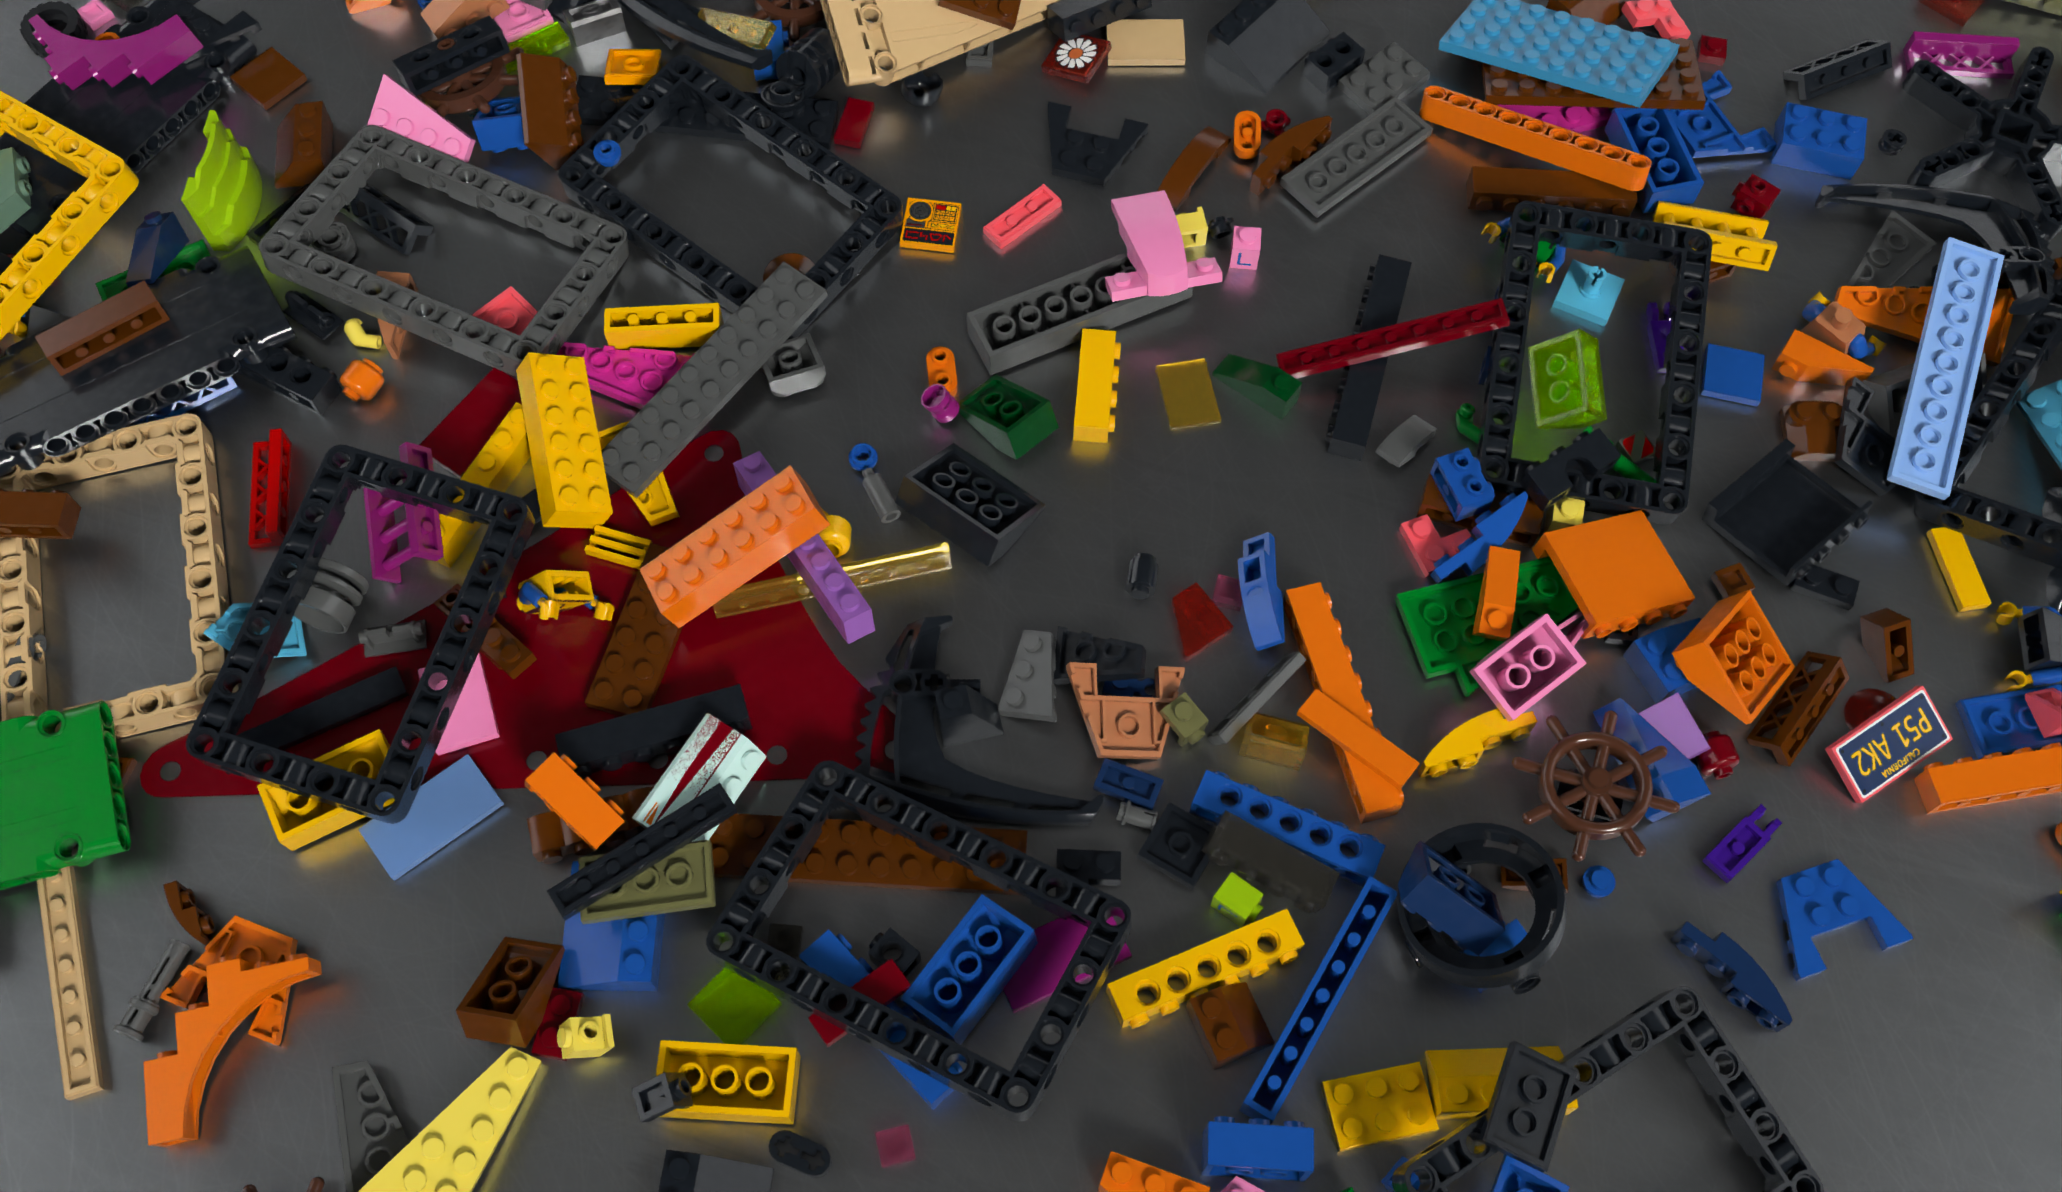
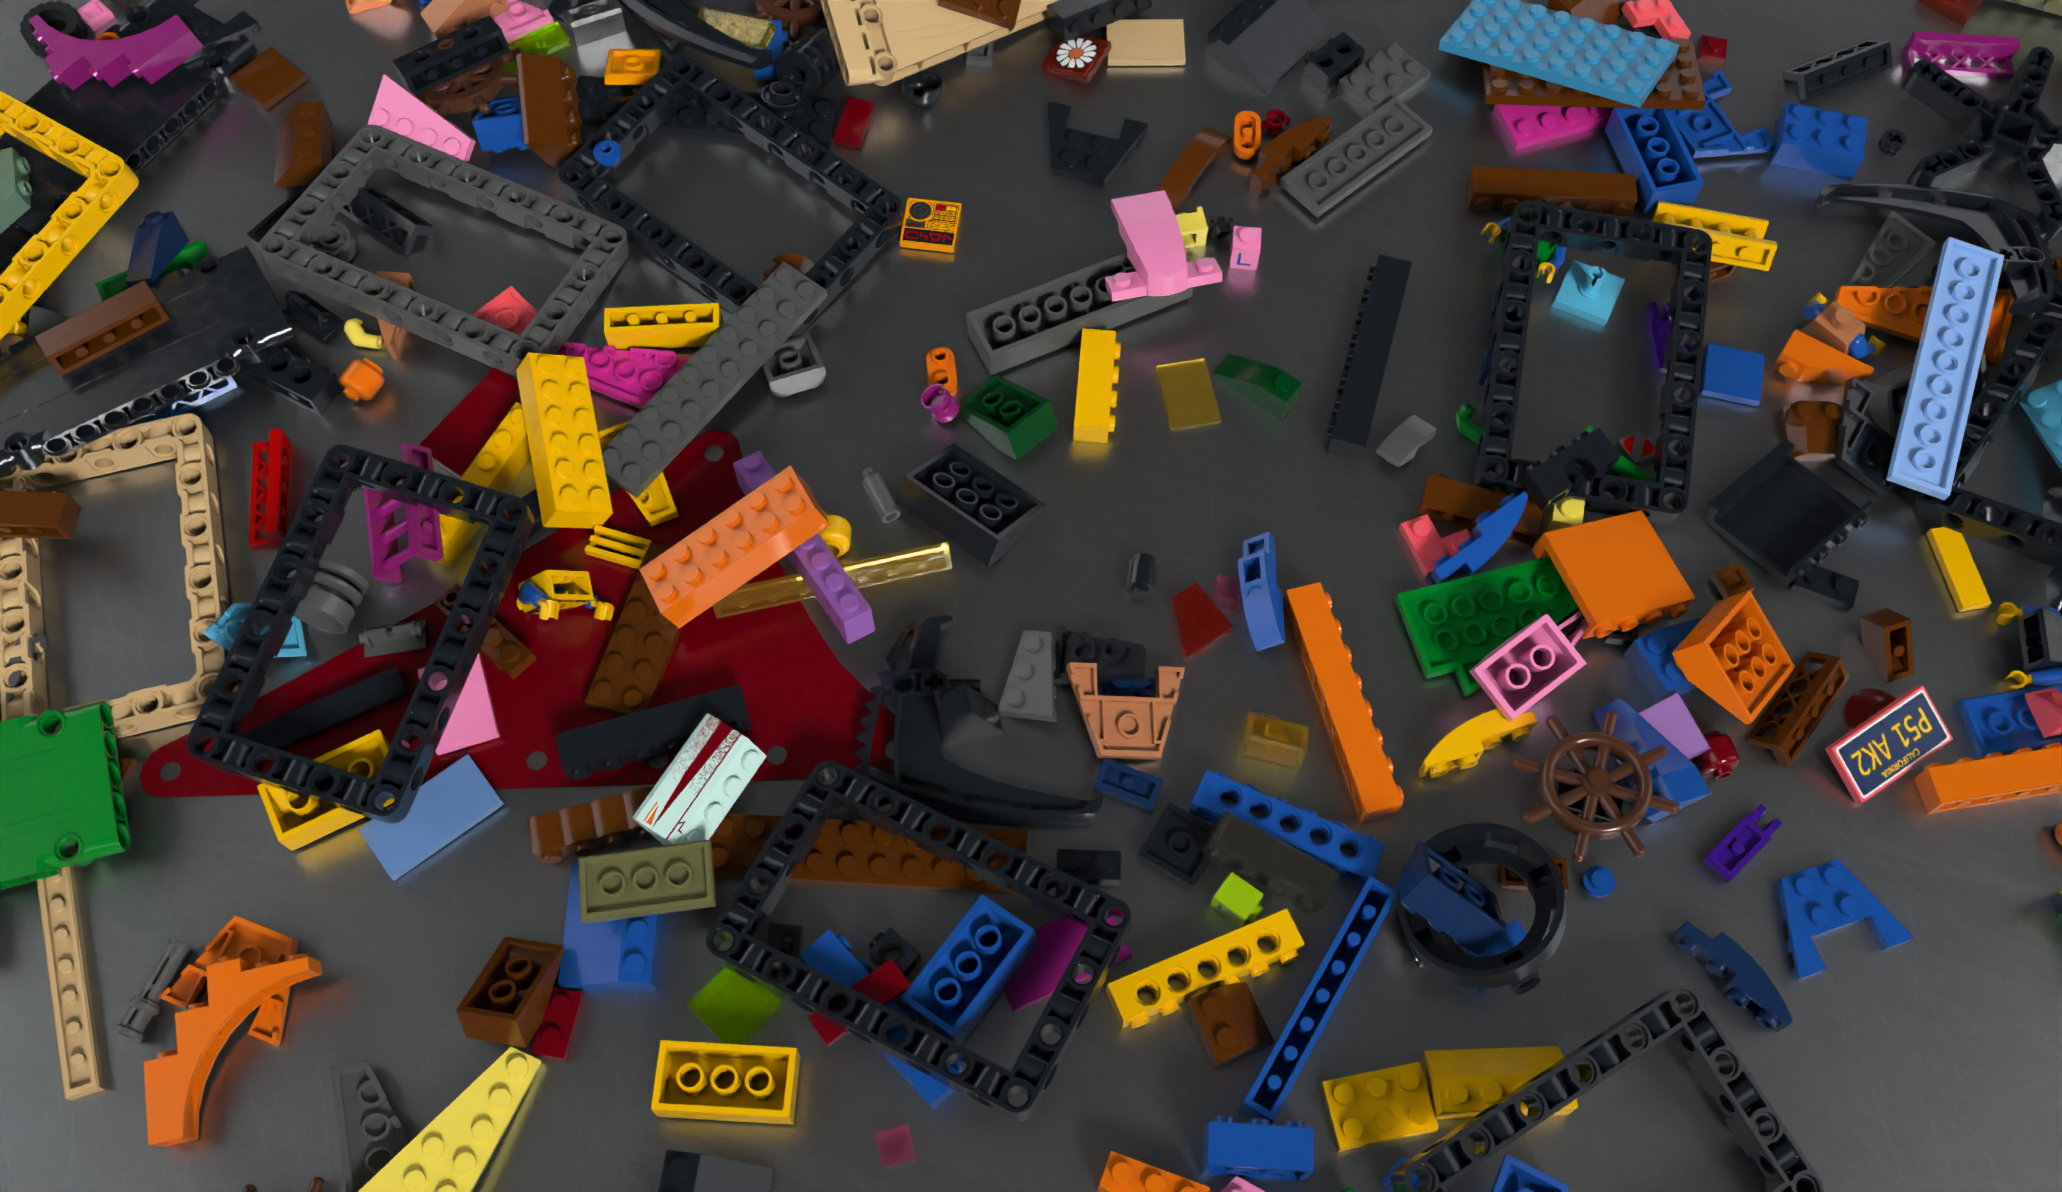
reddish brown slope [163,880,215,946] -> none
lime slope [181,110,262,252] -> none
orange wedge [525,752,625,851] -> none
black tile [547,783,738,921] -> none
light yellow brick [557,1014,615,1059] -> none
black bracket [632,1072,693,1122] -> none
black beam [768,1130,832,1179] -> none
blue plate [848,443,878,472] -> none
coral tile [983,184,1062,249] -> none
dark grey pin [1116,800,1158,831] -> none
olive bracket [1160,692,1209,747] -> none
dark grey tile [1207,652,1306,745] -> none
dark red tile [1276,298,1510,379] -> none
orange tile [1297,688,1420,790] -> none
orange beam [1419,86,1652,191] -> none
blue brick [1430,448,1495,521] -> none
orange slope [1472,545,1521,641] -> none
black tile [1478,1041,1578,1172] -> none
clear neon green slope [1528,328,1607,429] -> none
dark red brick [1730,173,1781,219] -> none

